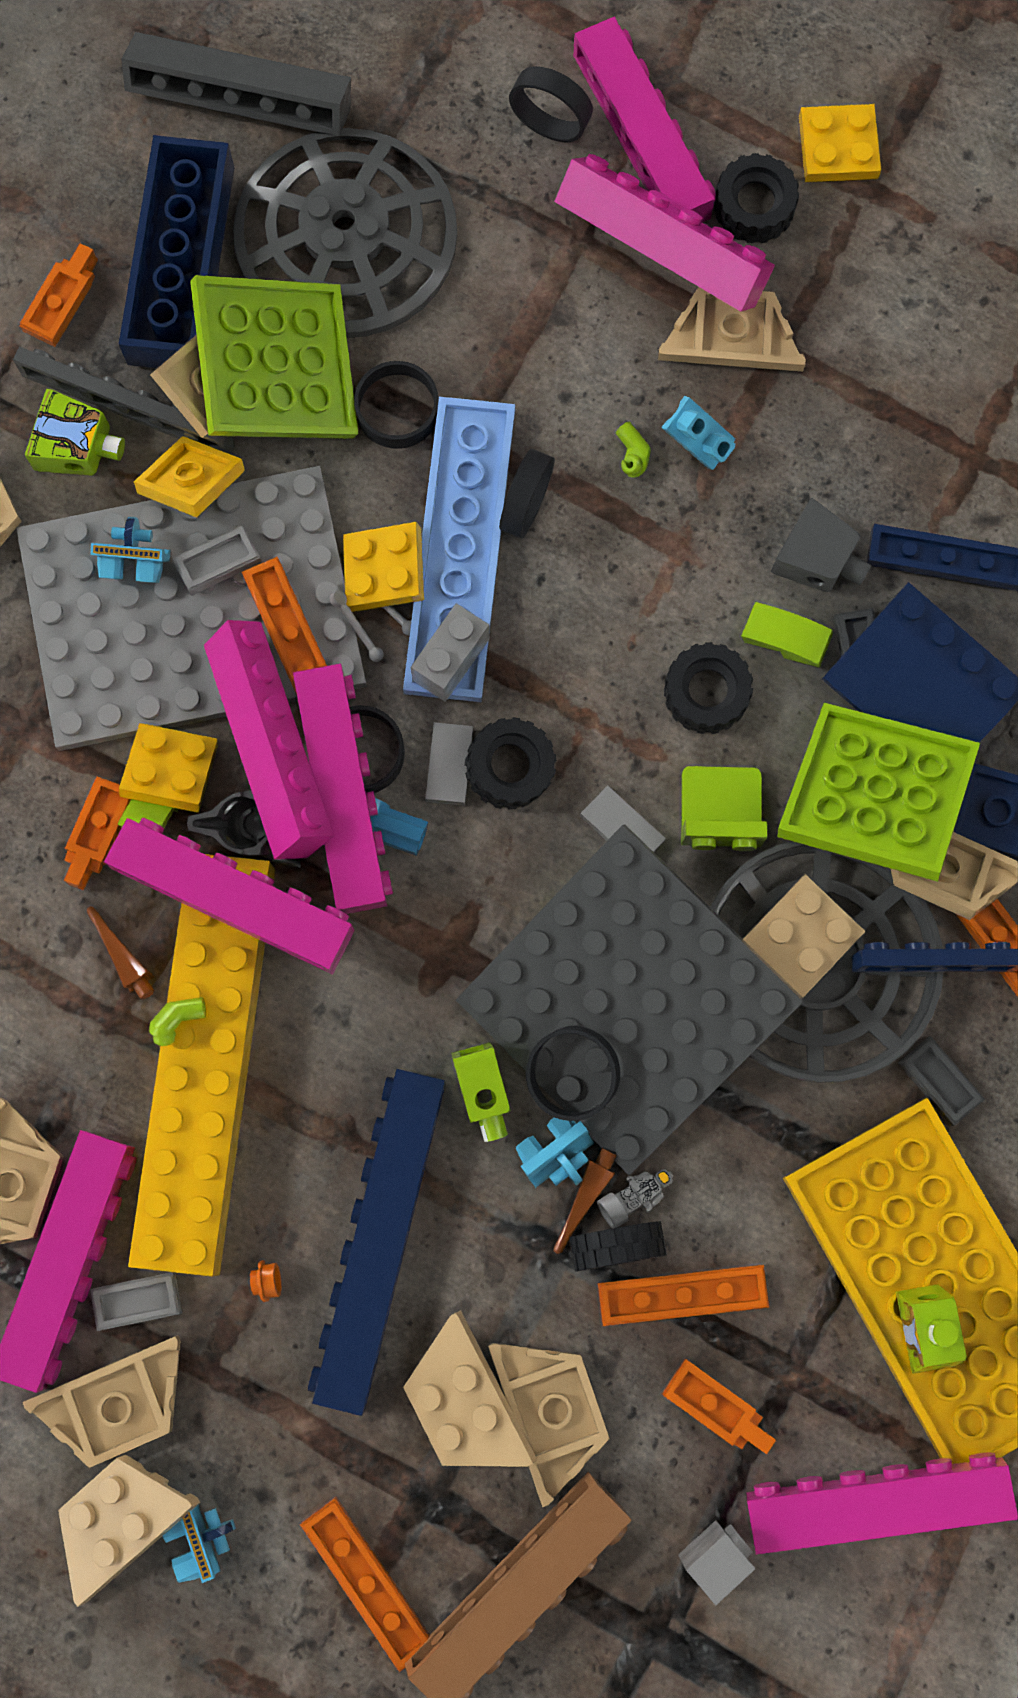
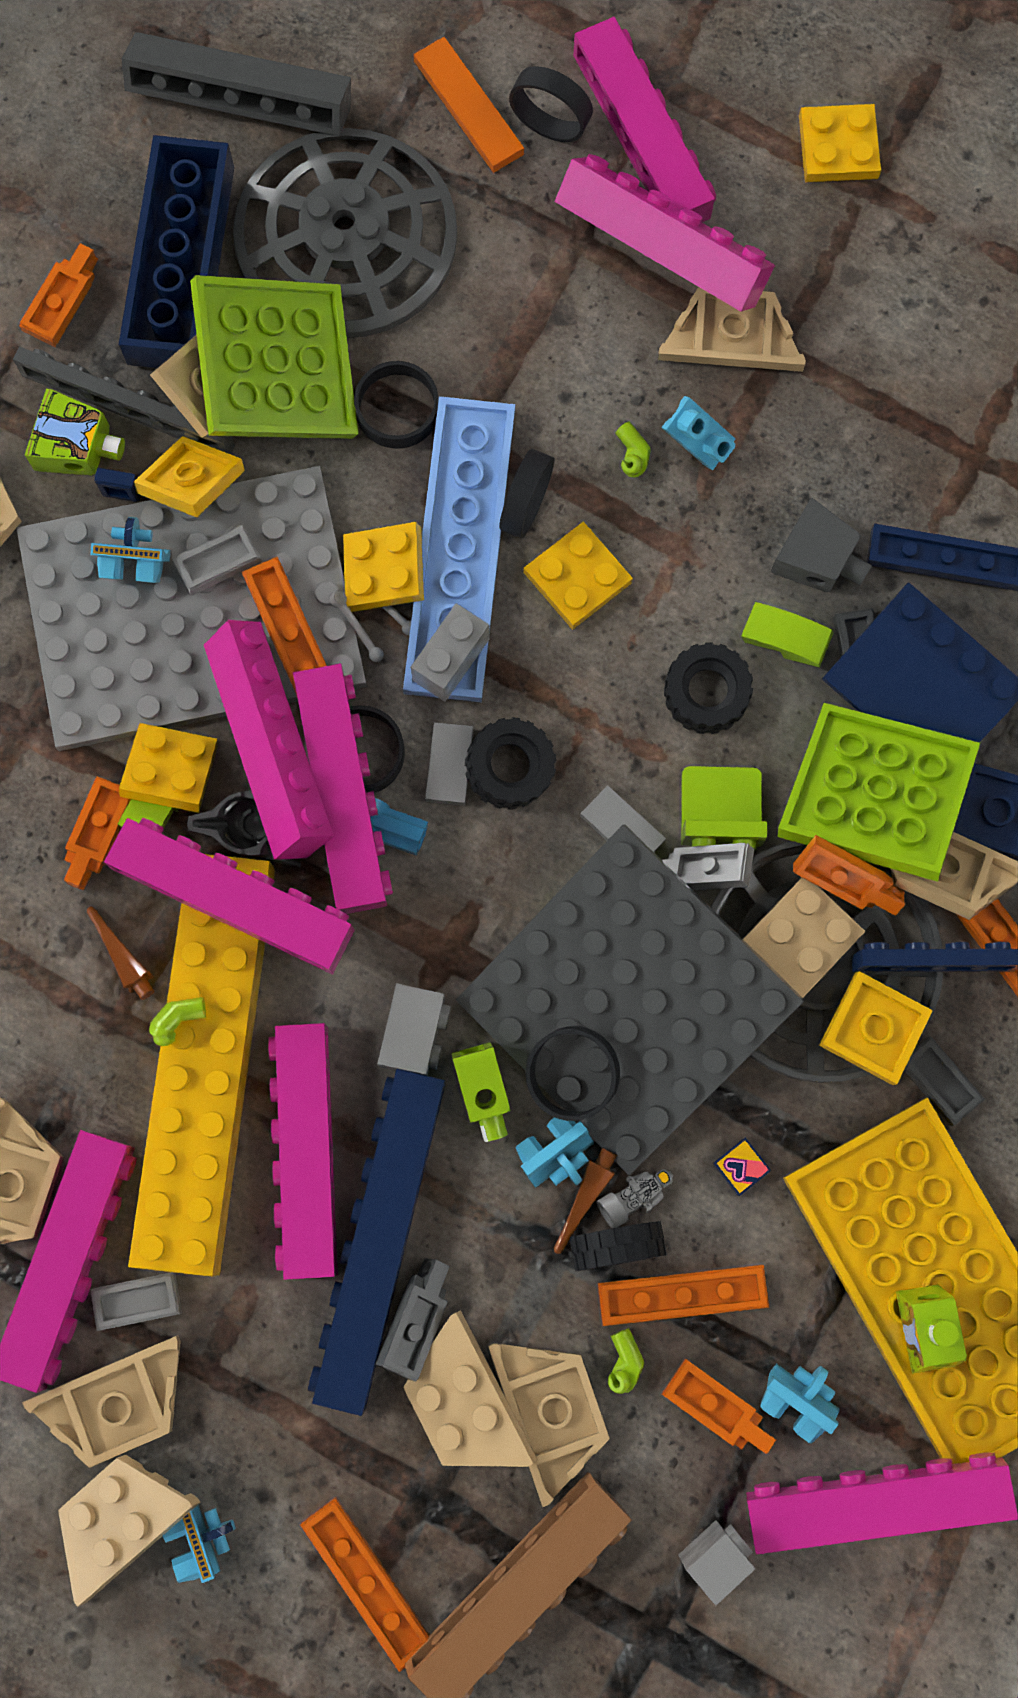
orange plate [250,1260,282,1302] -> none
black tyre [714,153,799,244] -> none
none -> dark blue tile [94,468,141,502]
none -> dark pink brick [268,1023,338,1280]
none -> dark grey hinge [375,1258,450,1382]
none -> light grey brick [377,983,451,1076]
none -> orange tile [413,37,524,173]
none -> yellow plate [523,521,633,630]
none -> lime arm [608,1328,644,1394]
none -> light grey hinge [662,843,754,890]
none -> tile [712,1137,772,1196]
none -> medium azure hips [760,1363,839,1444]
none -> orange hinge [793,835,905,916]
none -> yellow plate [819,971,933,1085]

